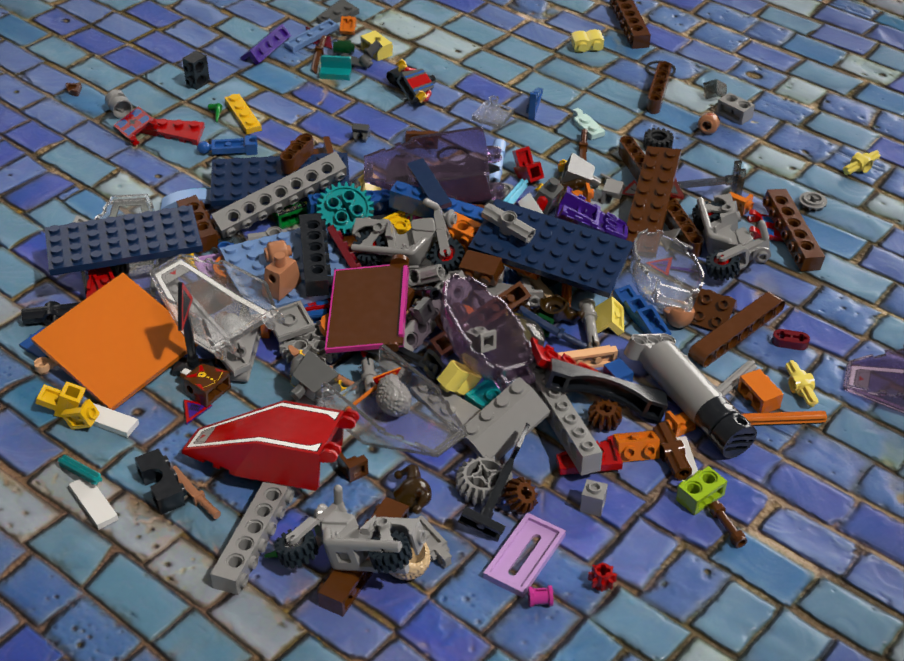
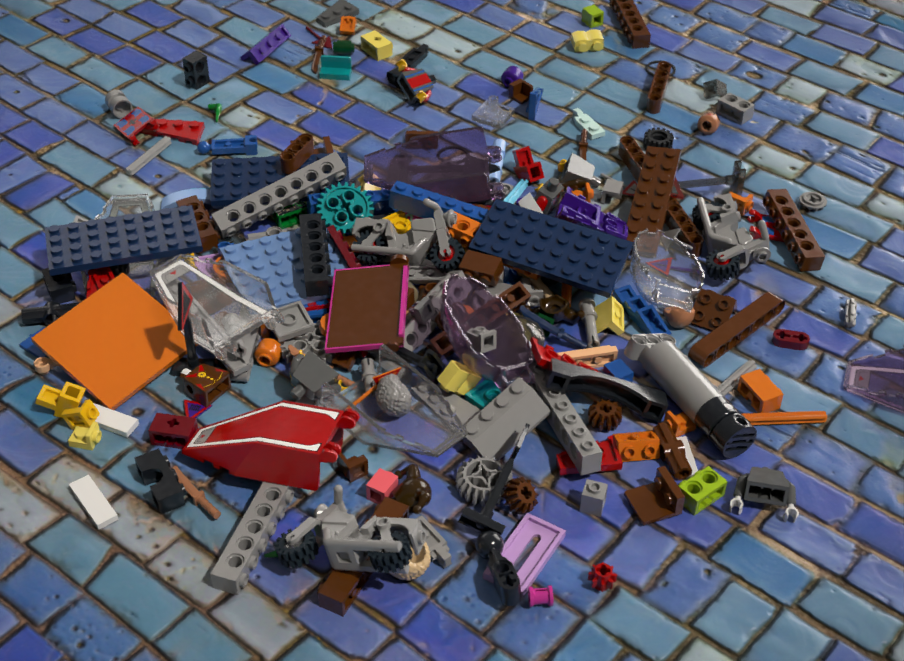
teal axle [58,455,102,485] -> none
reddish brown tile [65,83,82,97] -> none
yellow plate [224,94,262,134] -> none
nougat head [264,240,292,263] -> none
nougat torso [264,252,302,301] -> none
medium blue tile [284,19,339,53] -> none
dark grey pin [341,39,383,69] -> none
dark grey tile [352,123,371,142] -> none
dark blue tile [407,158,452,210] -> none
light grey piece [408,264,445,286] -> none
black pin [410,286,441,300] -> none
light grey piece [481,203,536,243] -> none
reddish brown bar [708,501,748,548] -> none
light yellow axle [785,360,818,407] -> none
light yellow axle [843,150,881,175] -> none
none -> black brick [41,268,77,304]
none -> light yellow bracket [68,422,102,451]
none -> light grey axle [125,136,172,176]
none -> dark red brick [148,413,198,449]
none -> orange head [254,338,282,367]
none -> reddish brown bracket [331,351,363,372]
none -> coral brick [366,468,398,504]
none -> black hinge [400,44,429,68]
none -> black beam [475,531,522,606]
none -> dark purple head [501,66,523,88]
none -> reddish brown panel [509,78,533,104]
none -> lime brick [581,5,604,28]
none -> reddish brown bracket [624,466,685,525]
none -> dark grey torso [729,467,799,522]
none -> light grey axle [844,298,857,328]

